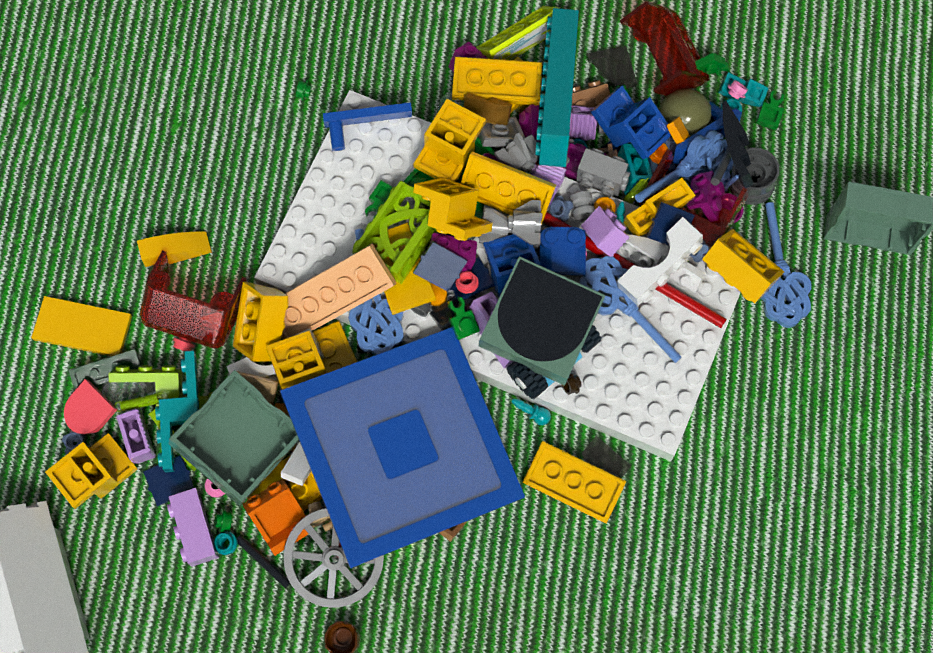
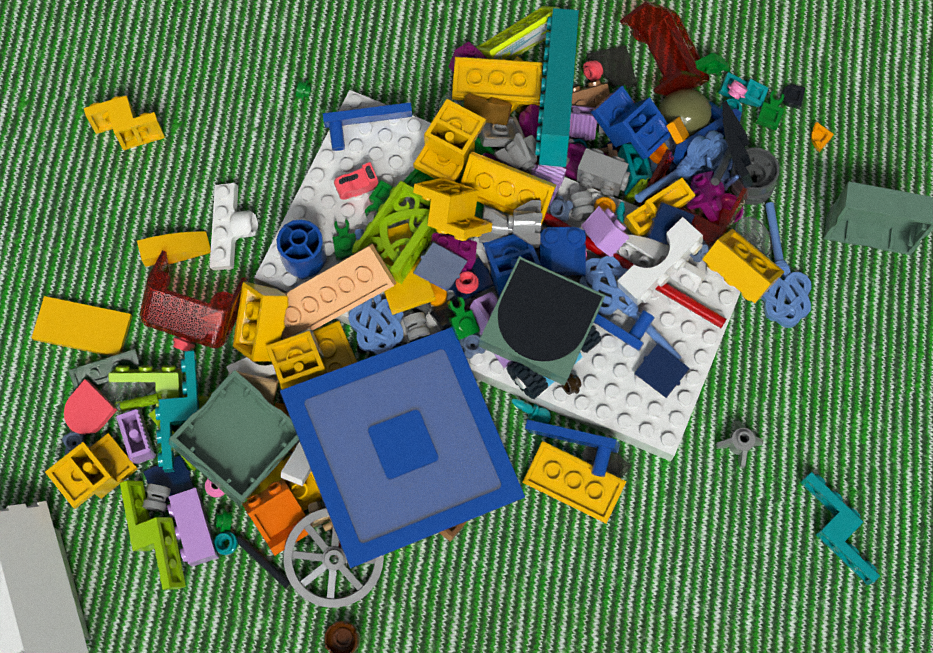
none -> yellow bracket [84,96,165,150]
none -> lime bracket [120,480,186,590]
none -> light grey wheel [142,484,171,513]
none -> white plate [210,183,258,271]
none -> blue cylinder [276,219,327,280]
none -> green plate [332,219,356,261]
none -> coral leg [334,162,379,200]
none -> light grey wheel [403,312,431,342]
none -> sand blue plate [459,333,486,359]
none -> blue piece [525,419,620,477]
none -> coral plate [583,60,603,81]
none -> blue piece [593,310,655,351]
none -> dark blue piece [634,343,690,398]
none -> light grey brick [716,421,763,468]
none -> clear dish [735,217,772,256]
none -> black tile [781,85,805,109]
none -> teal bracket [800,472,880,585]
none -> light orange tile [811,122,834,152]

